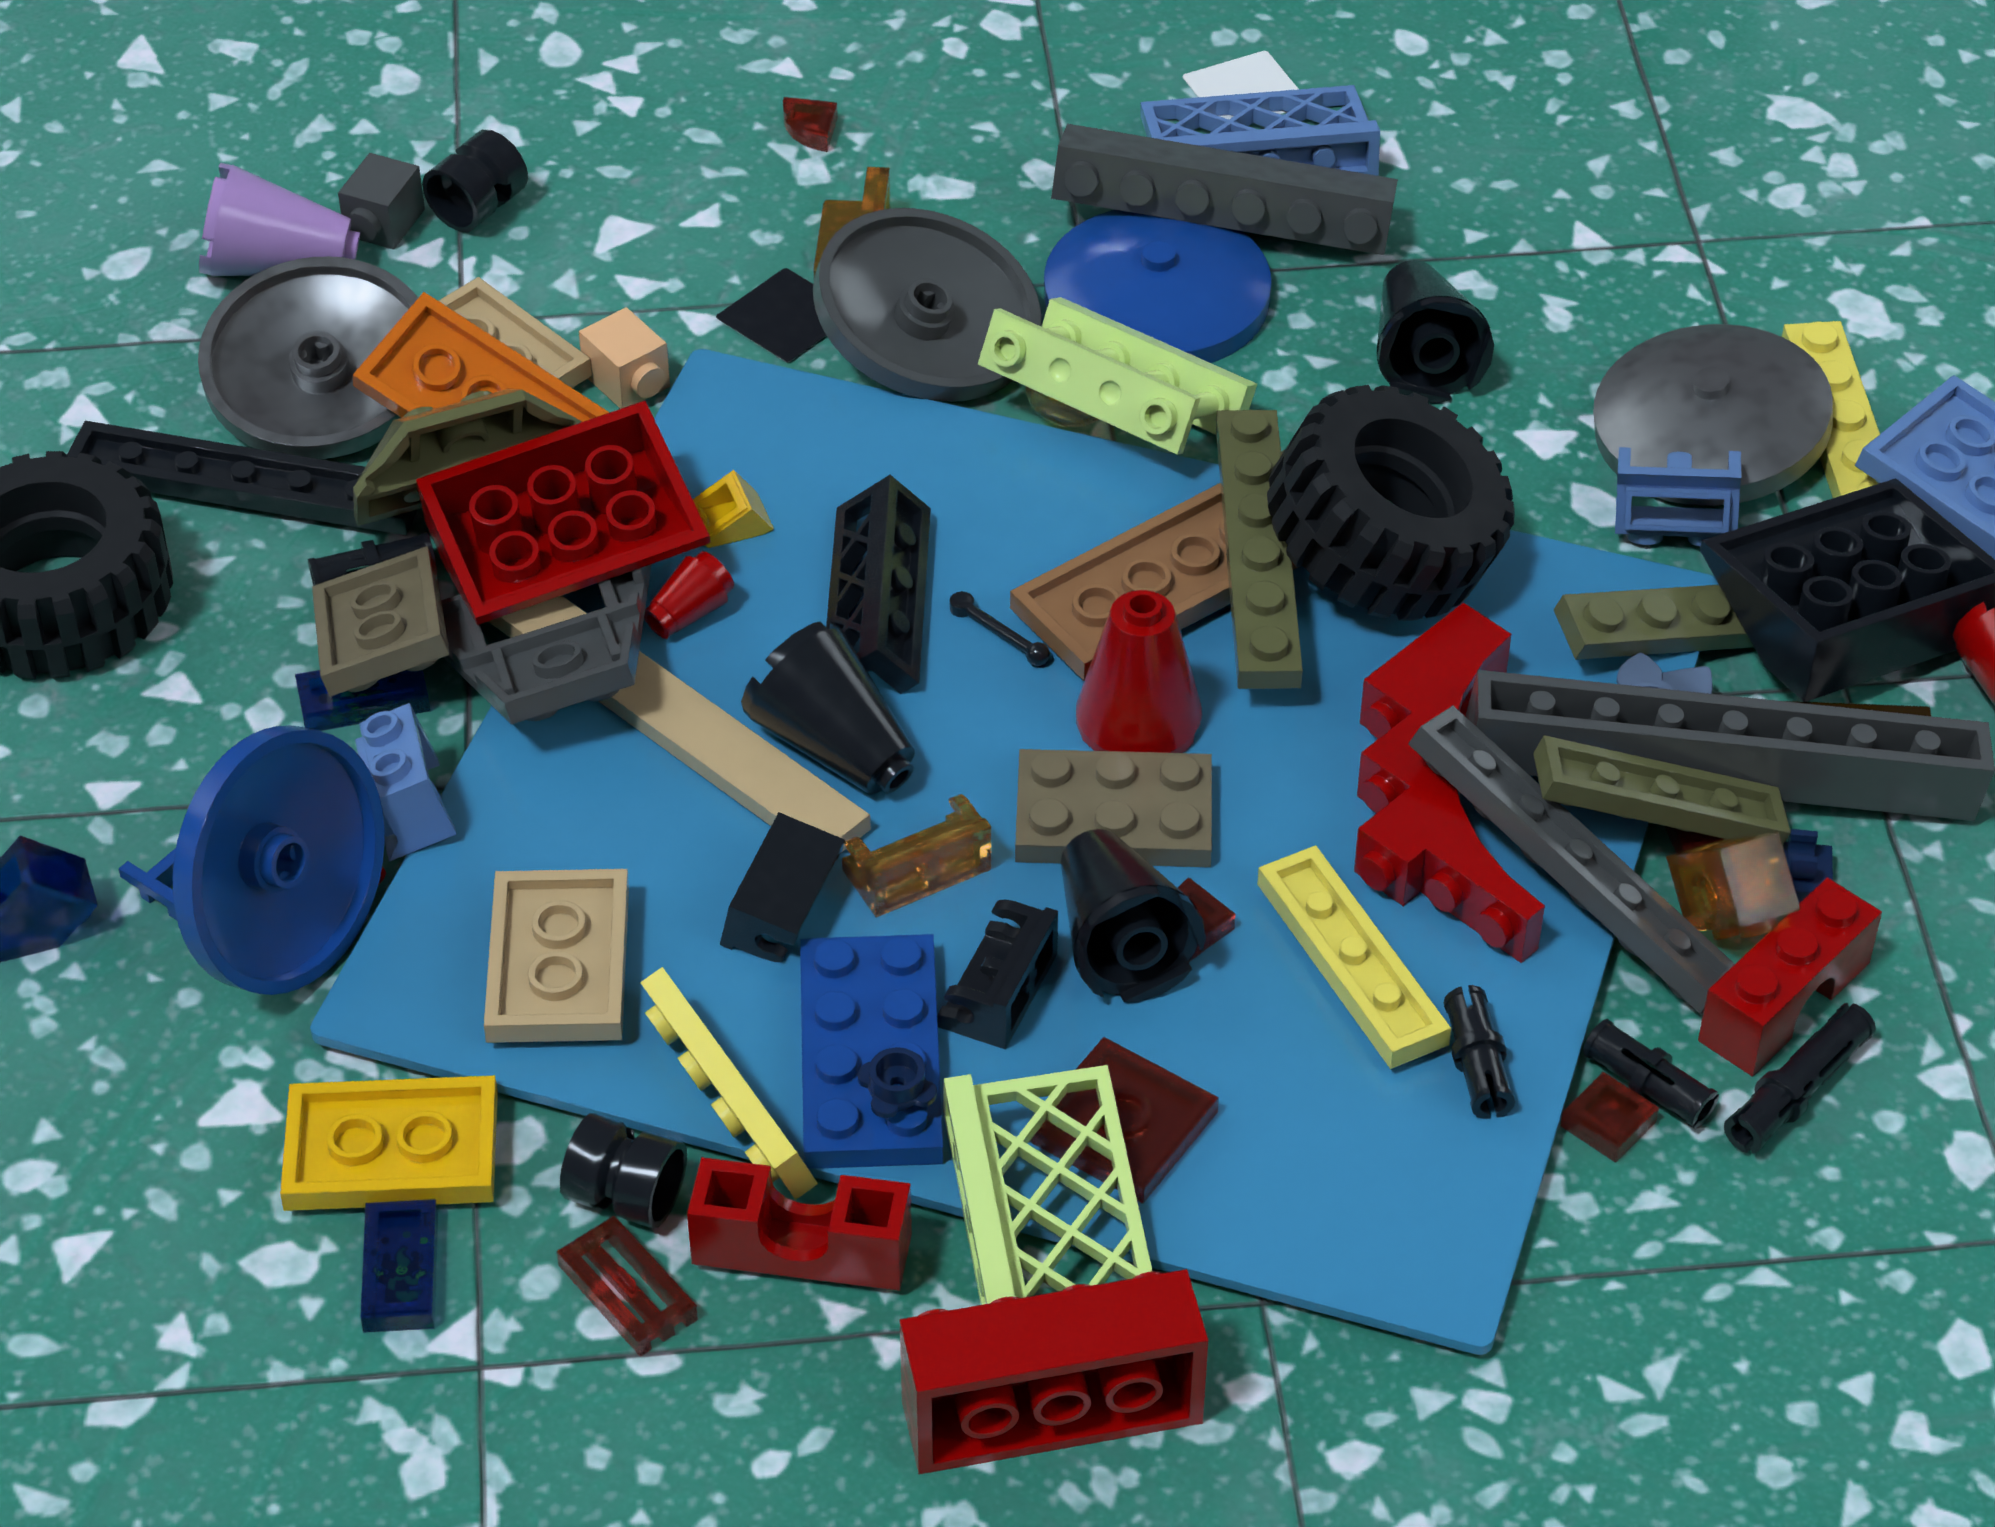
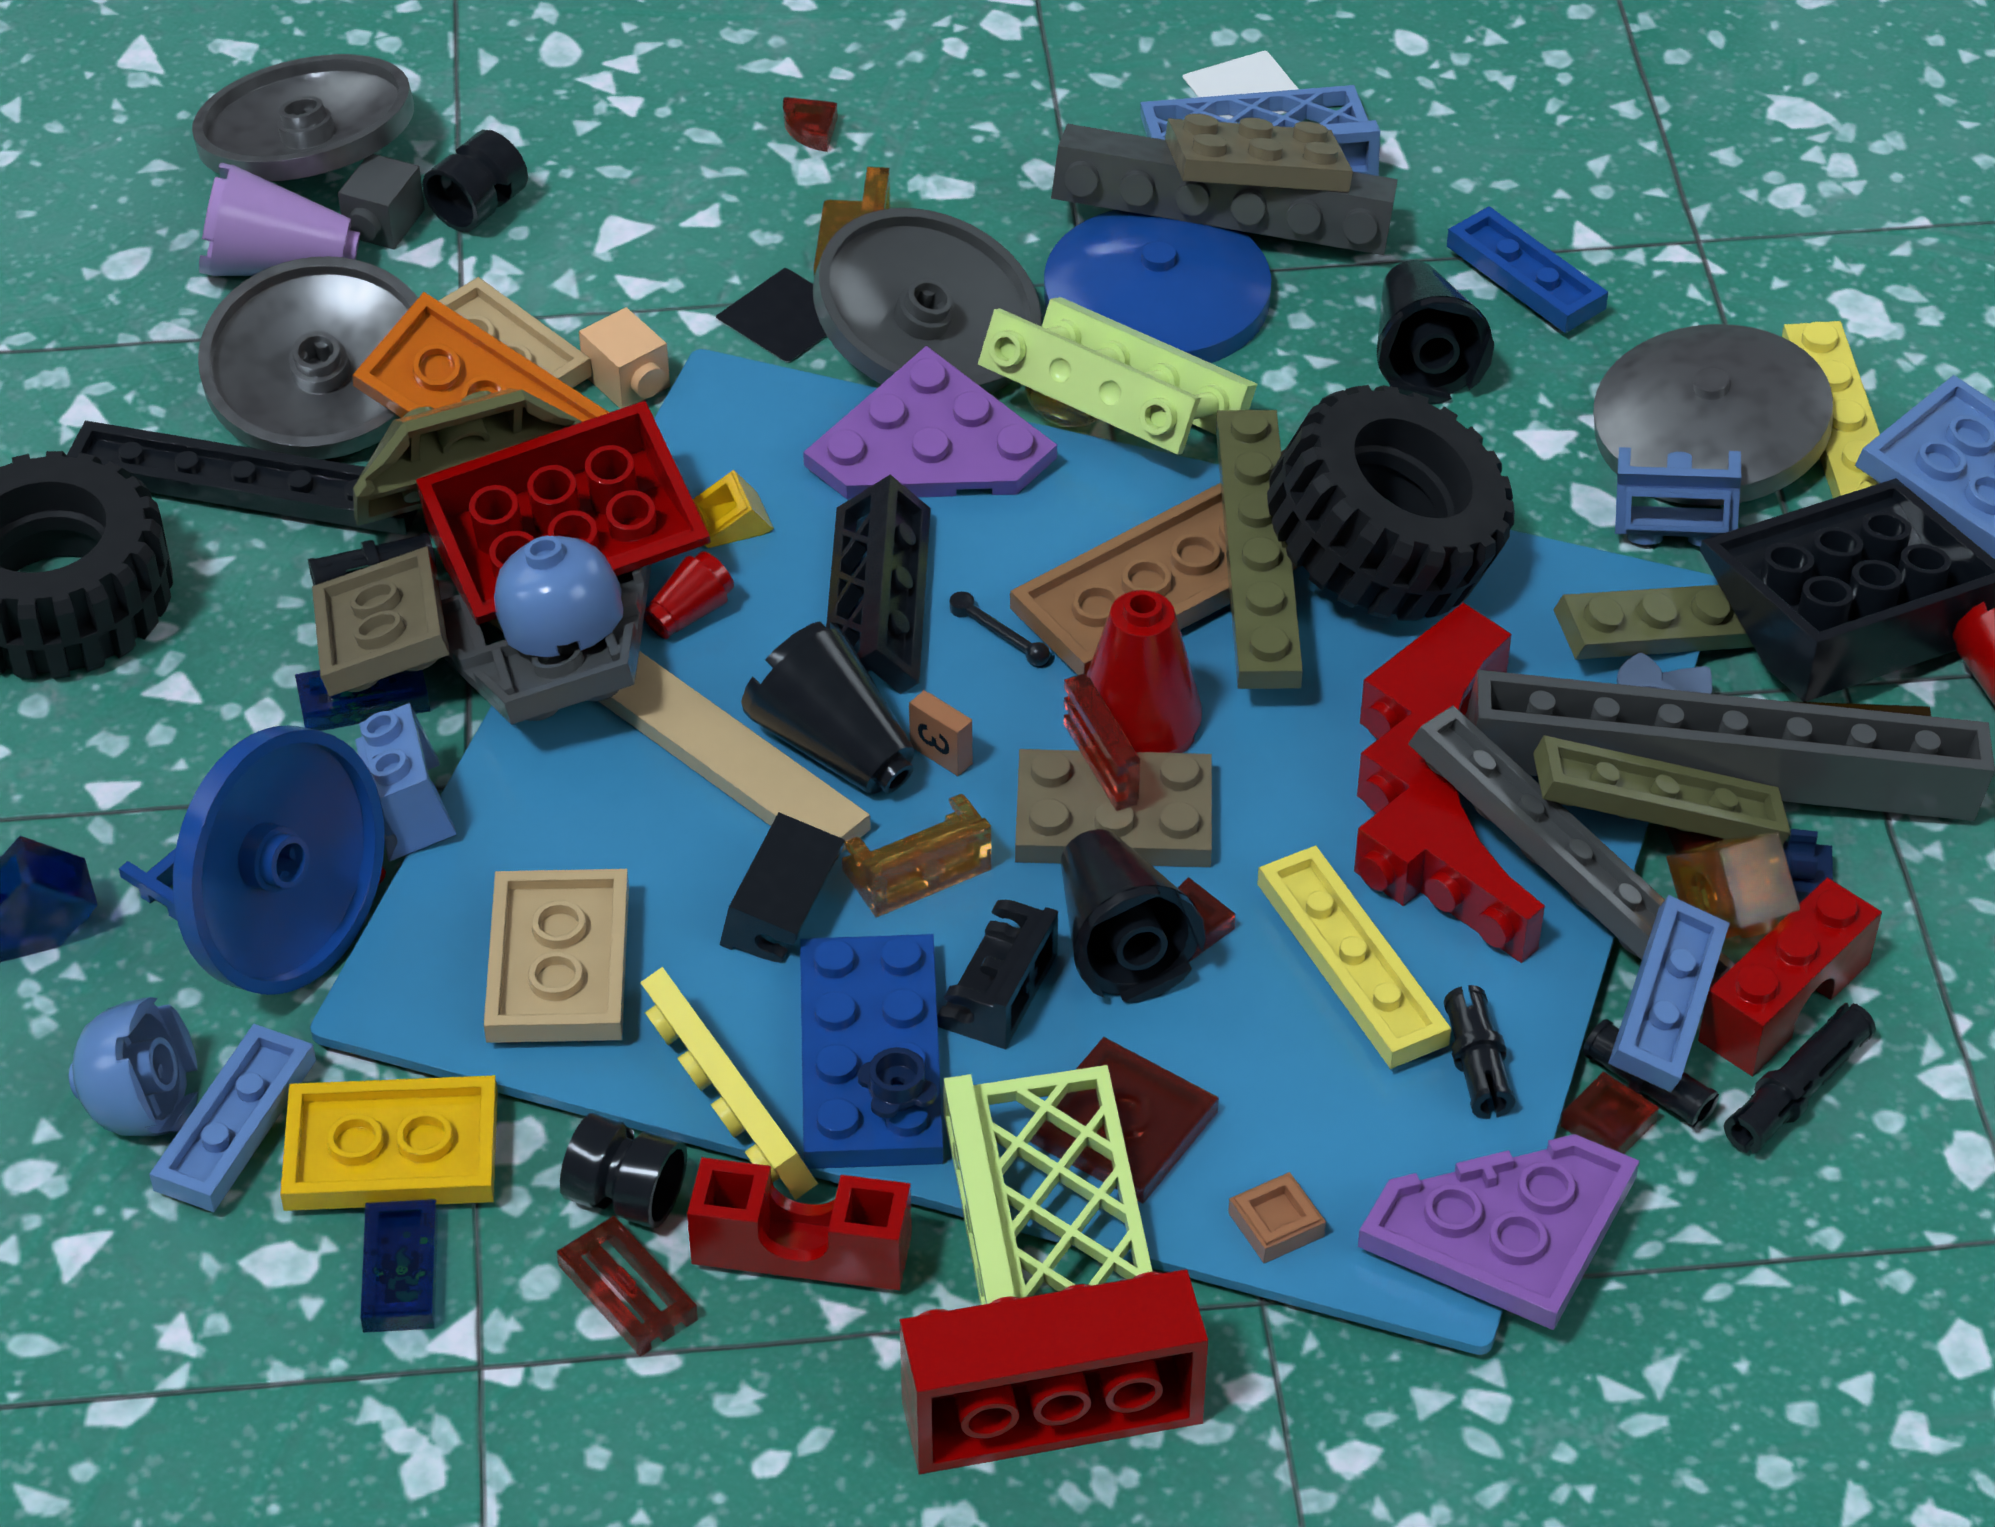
none -> medium blue cylinder [69,997,198,1136]
none -> medium blue plate [149,1024,316,1212]
none -> flat silver dish [192,54,414,181]
none -> medium blue cylinder [494,536,624,657]
none -> medium lavender plate [803,346,1057,499]
none -> nougat tile [909,690,973,776]
none -> clear red tile [1064,673,1140,811]
none -> dark tan plate [1165,114,1353,192]
none -> nougat tile [1228,1172,1326,1263]
none -> medium lavender plate [1358,1134,1640,1330]
none -> blue plate [1447,206,1608,333]
none -> medium blue plate [1608,895,1730,1092]

